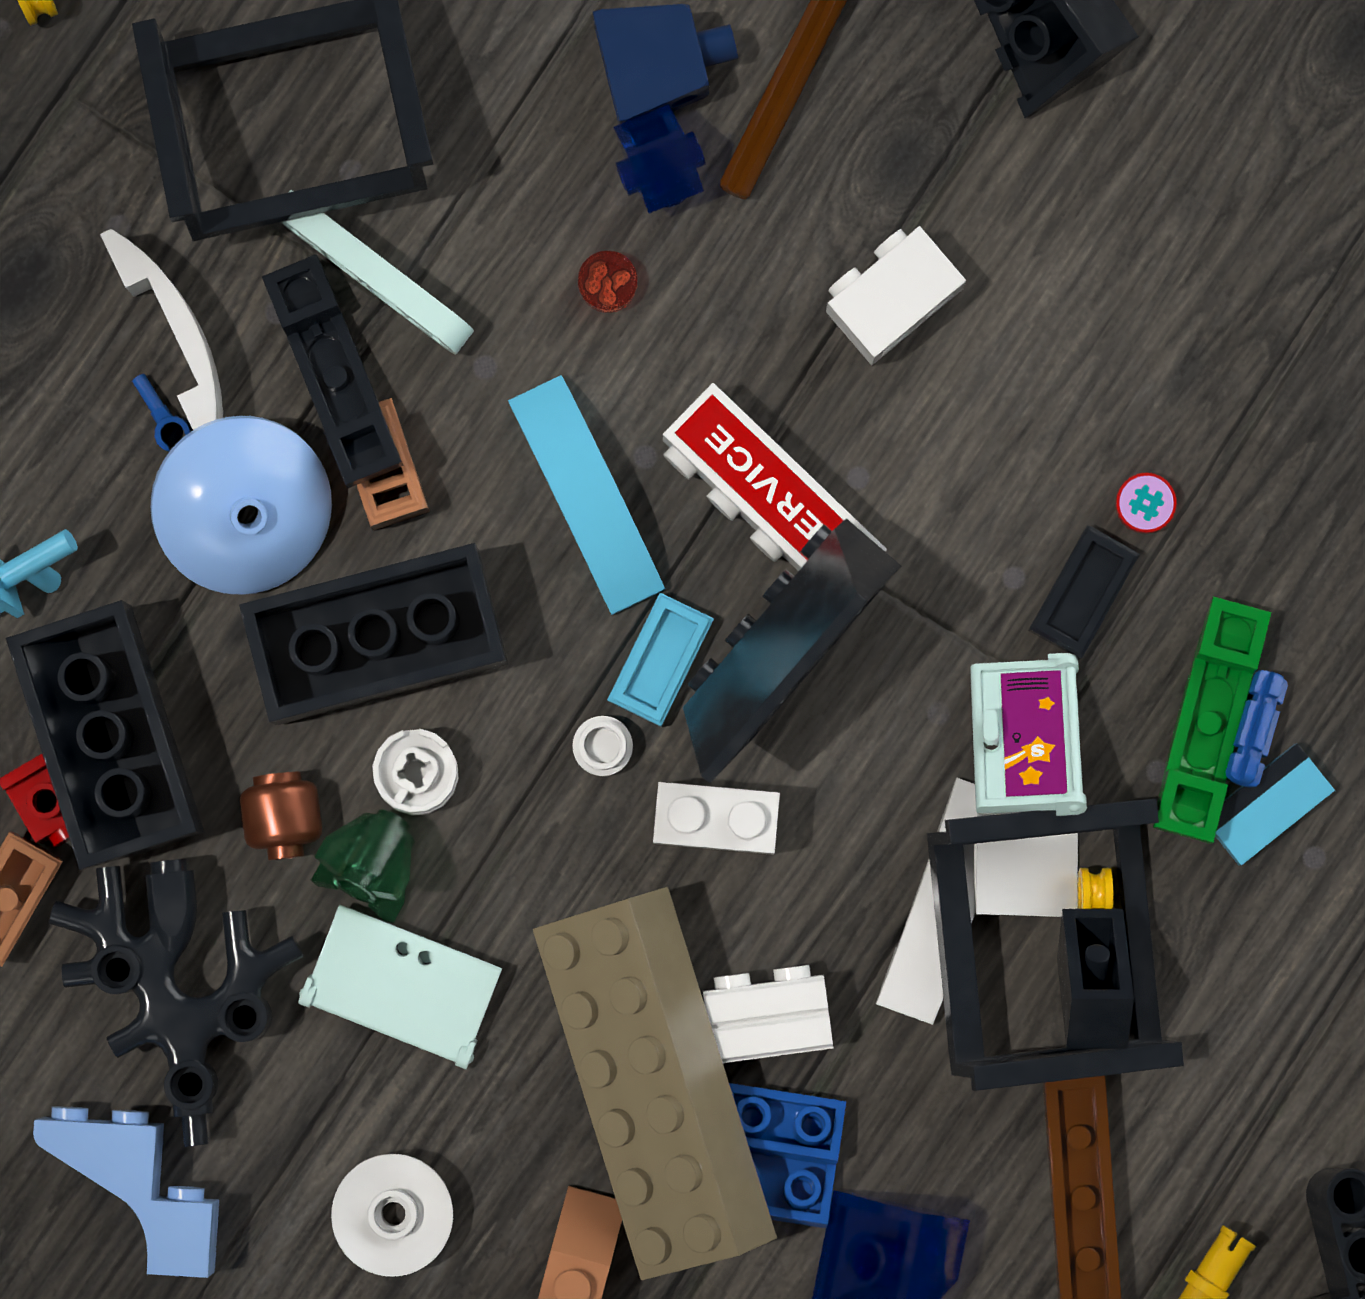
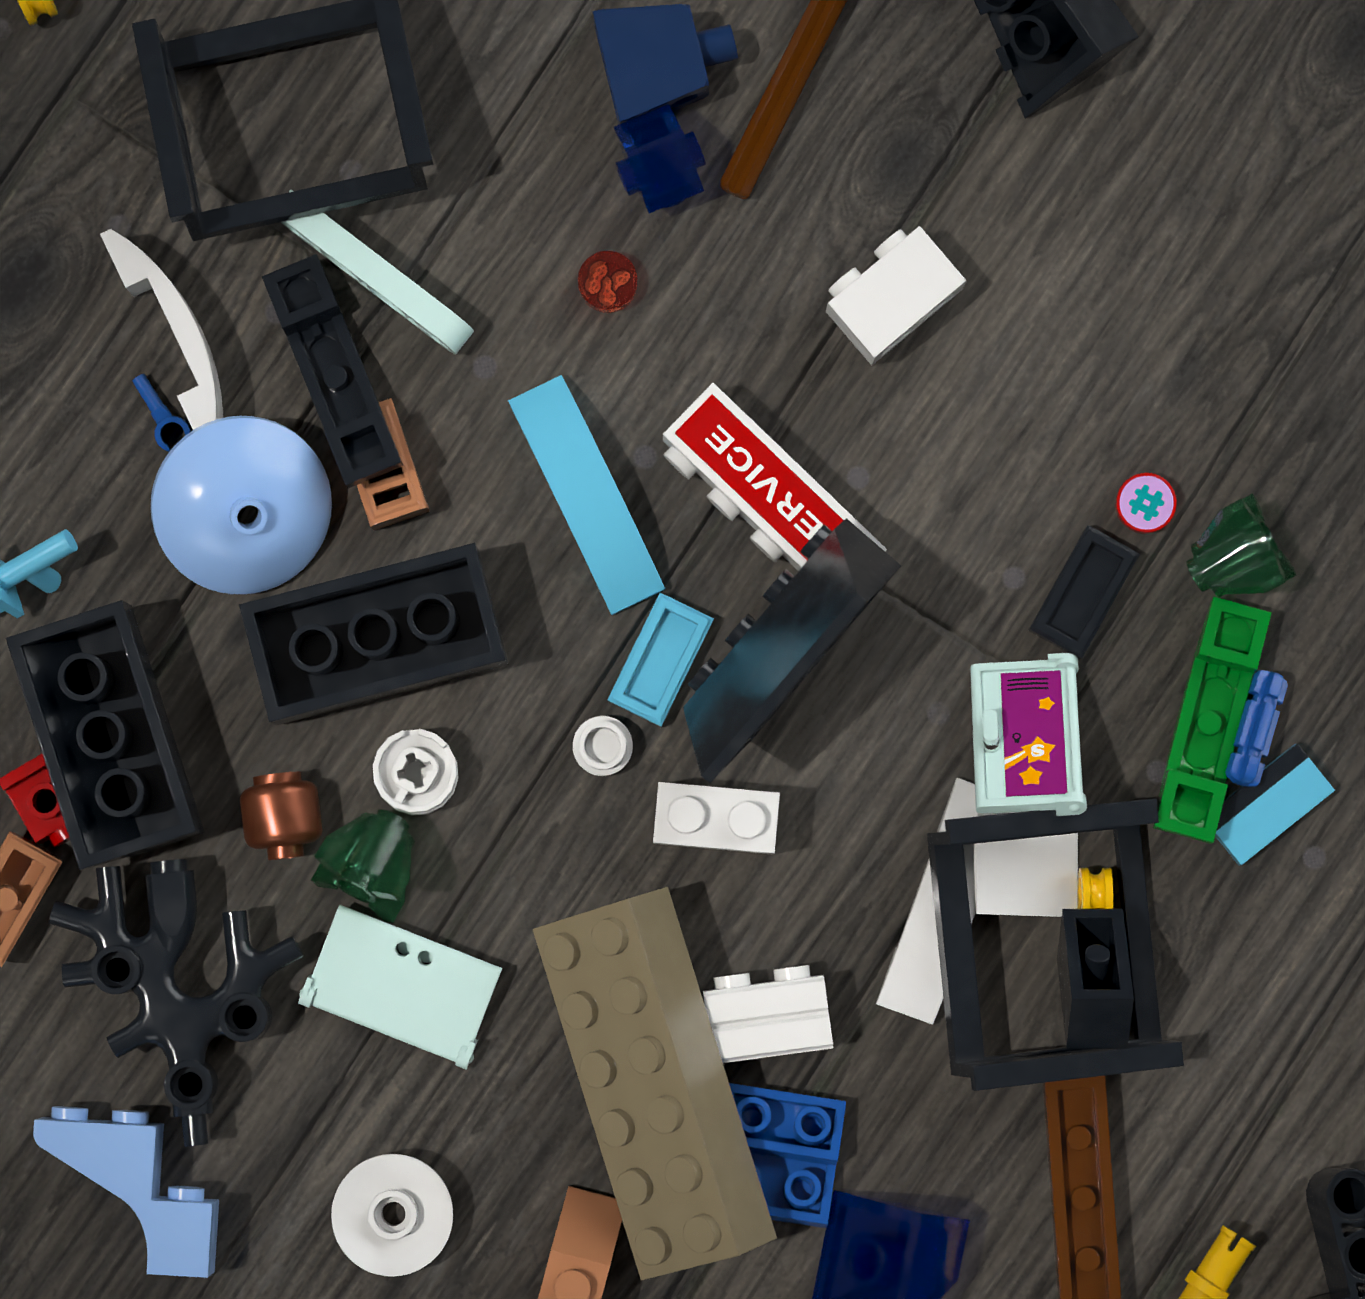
none -> clear green brick [1186,493,1296,598]

